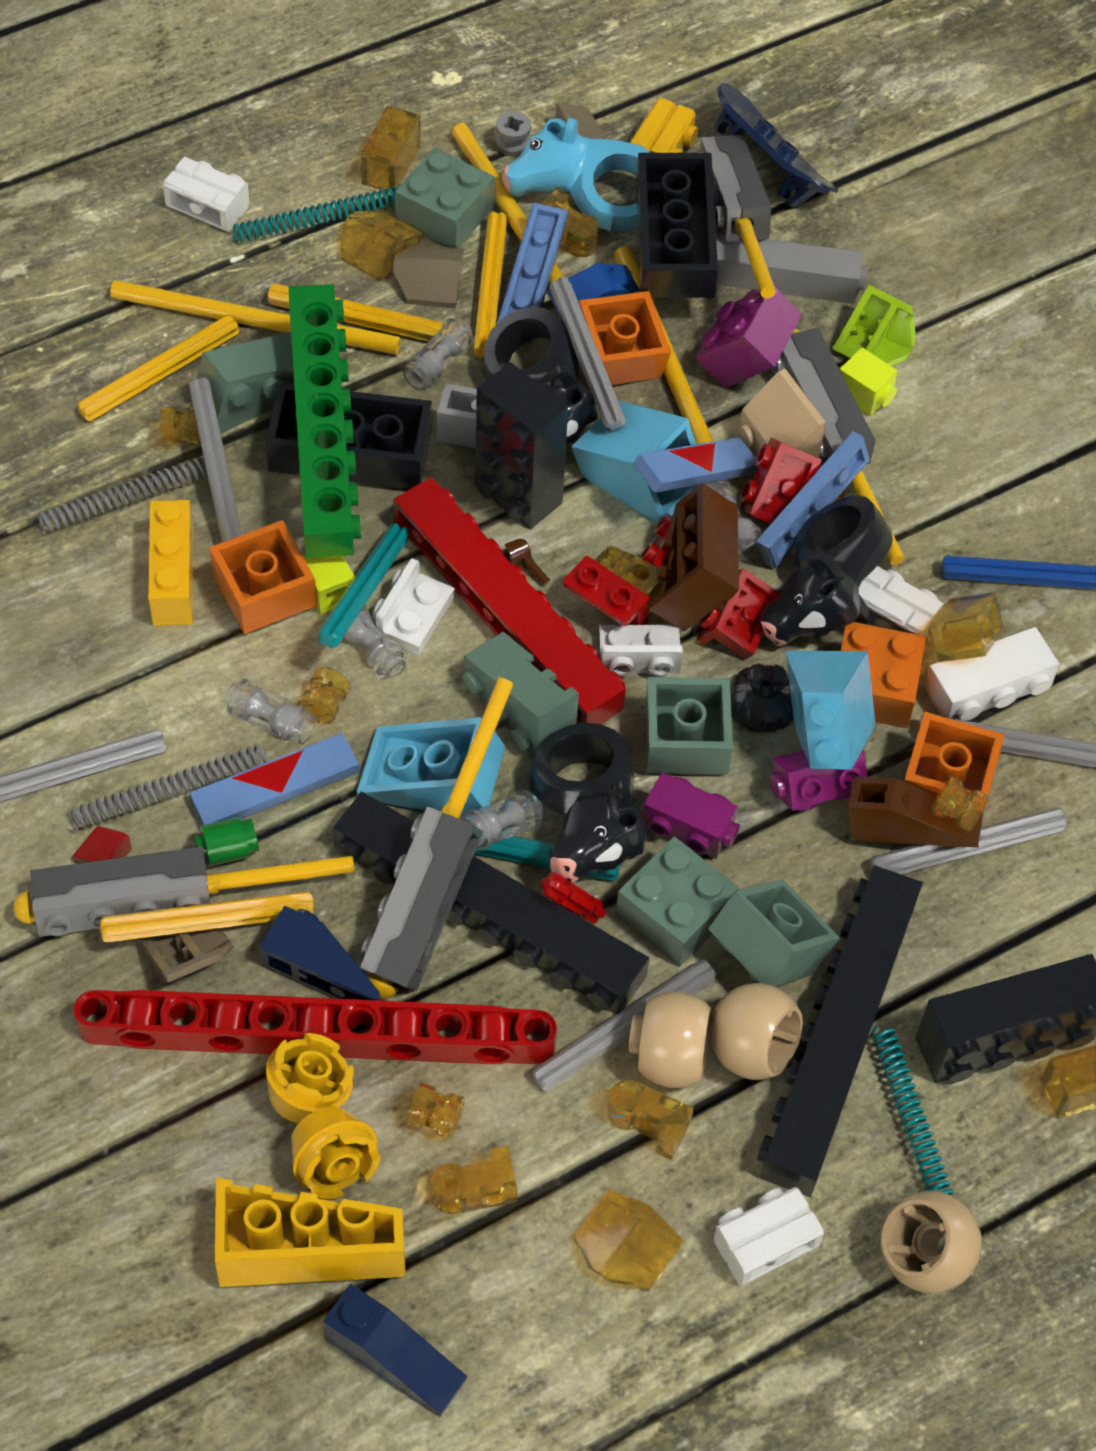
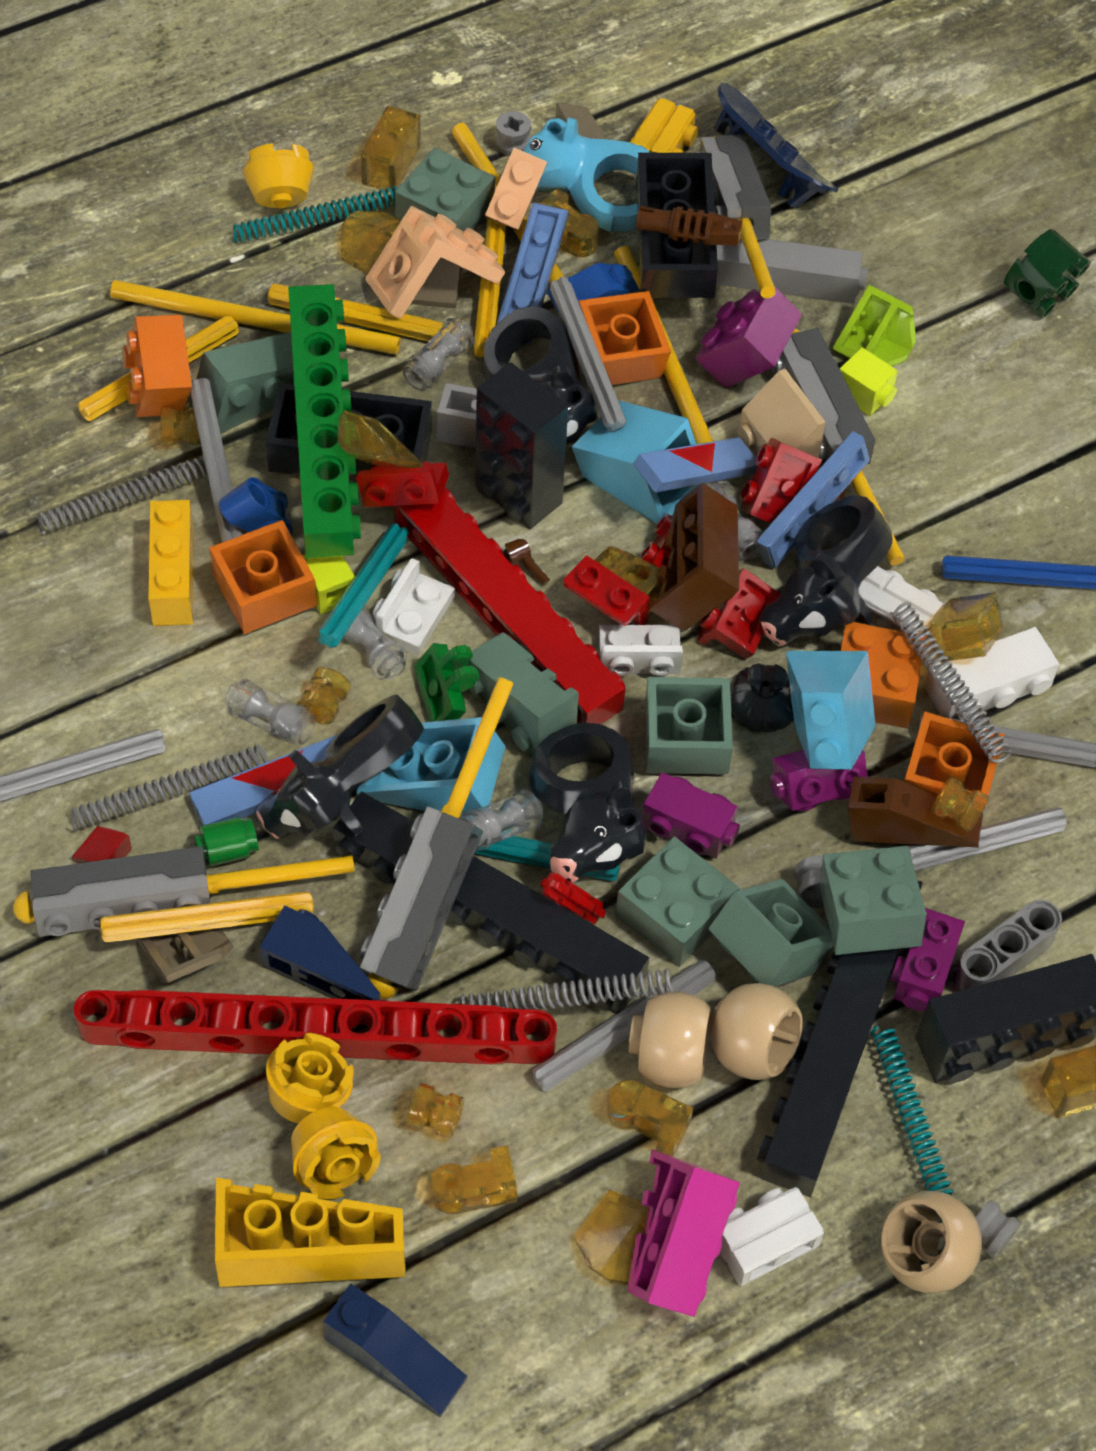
white brick [163,157,250,232] -> none
none -> orange brick [122,315,192,417]
none -> blue piece [219,477,294,535]
none -> yellow cone [242,143,314,208]
none -> black animal [256,694,424,839]
none -> clear yellow slope [337,410,423,468]
none -> red bracket [356,462,449,507]
none -> light nougat bracket [365,206,505,318]
none -> green hinge [414,643,479,722]
none -> light grey piece [460,968,674,1010]
none -> light nougat plate [485,148,547,231]
none -> dark pink wedge [627,1149,740,1317]
none -> reddish brown hinge [636,205,742,246]
none -> light grey wheel [794,855,824,908]
none -> sand green brick [819,846,927,955]
none -> light grey piece [890,602,1013,762]
none -> magenta brick [890,908,965,1011]
none -> light grey beam [953,900,1062,991]
none -> light grey wheel [975,1199,1022,1258]
none -> dark green brick [1003,229,1091,318]

